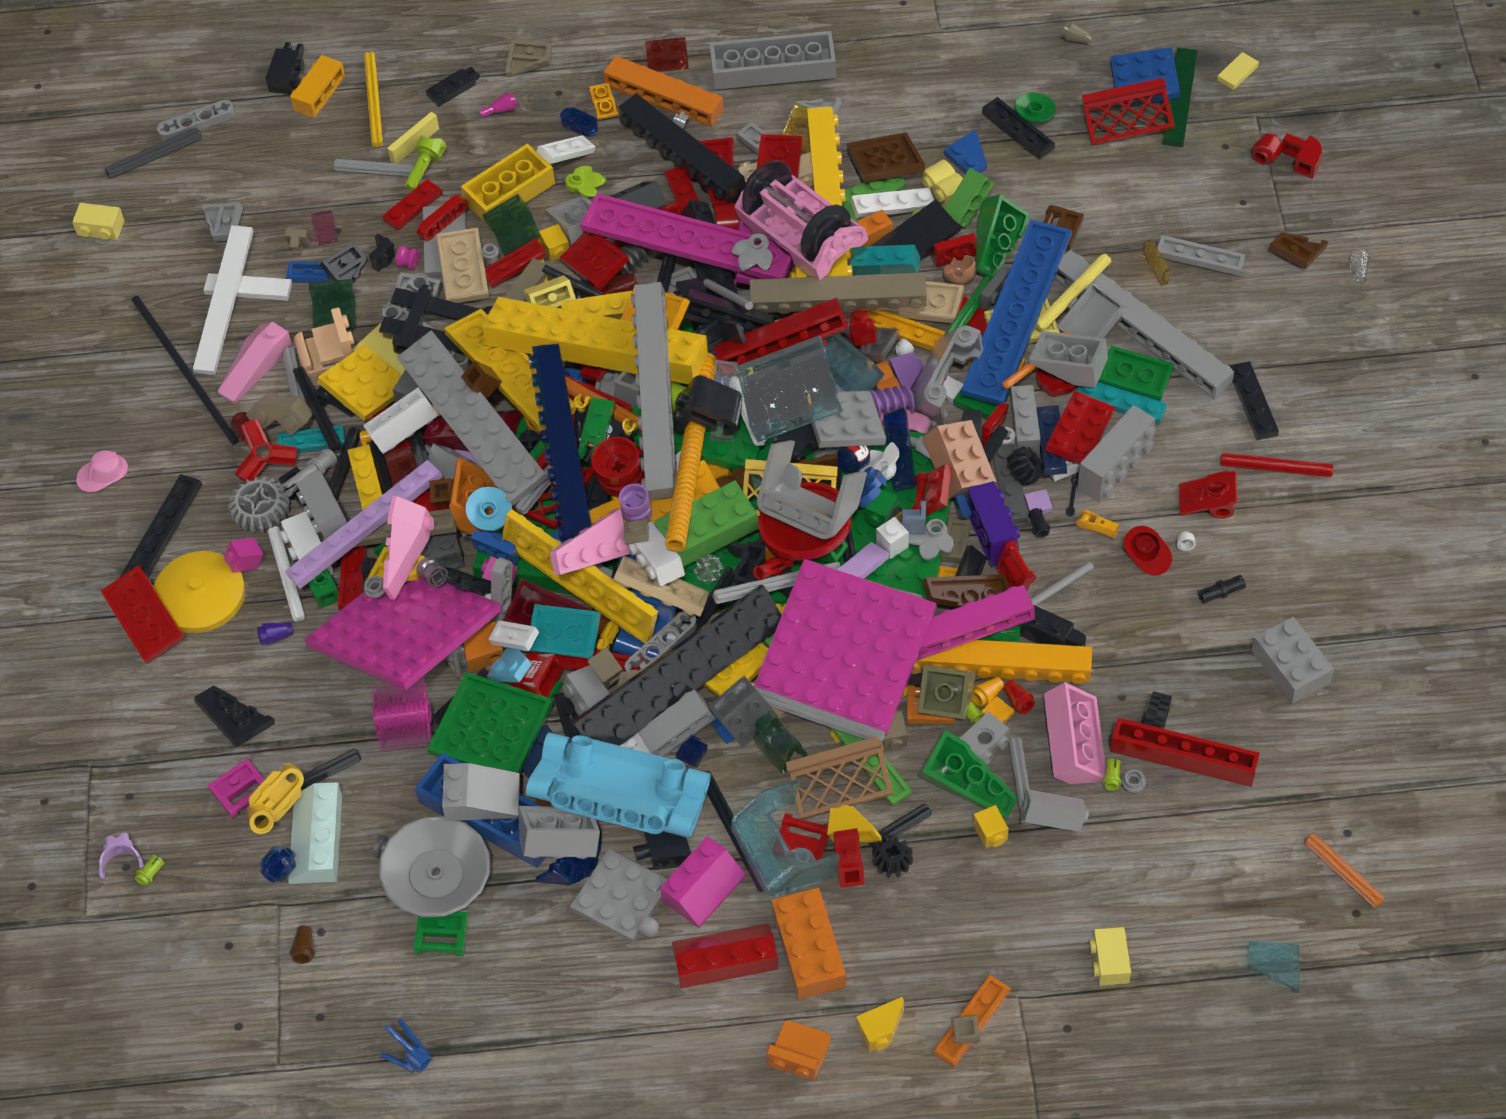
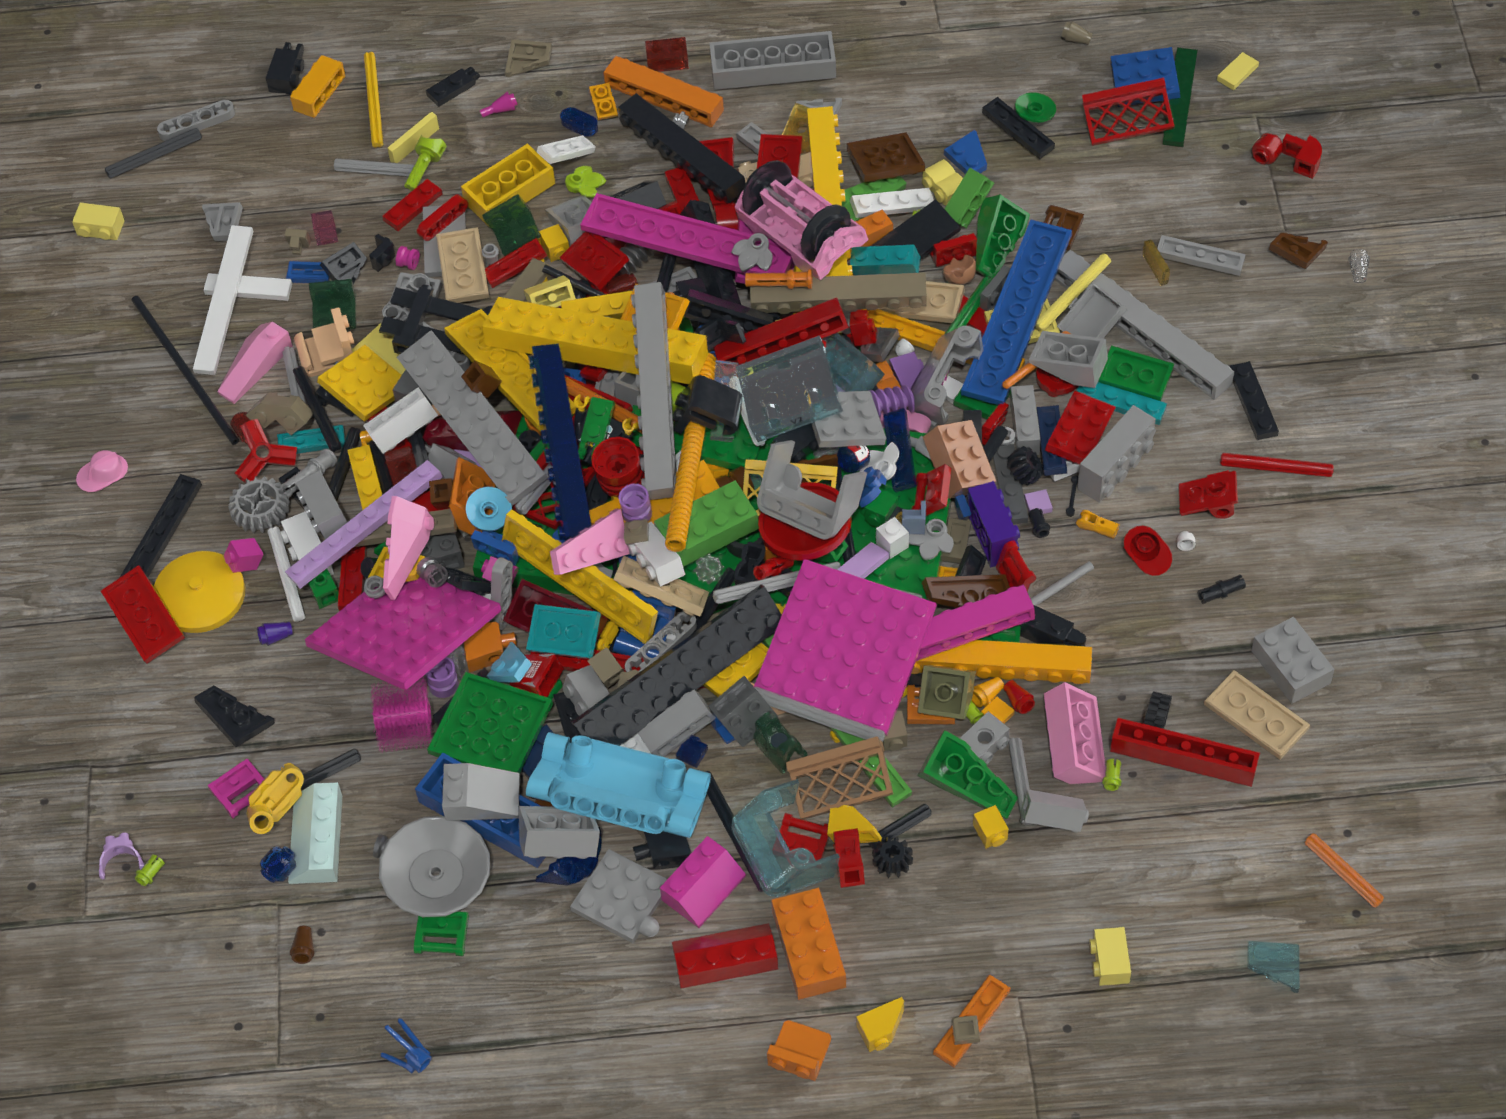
white plate [488,621,539,651] -> none
light grey bar [703,279,753,310] -> none
light grey plate [1122,769,1146,793] -> none
none -> medium lavender wheel [425,657,459,698]
none -> orange pin [745,269,813,289]
none -> tan tile [1204,670,1310,760]

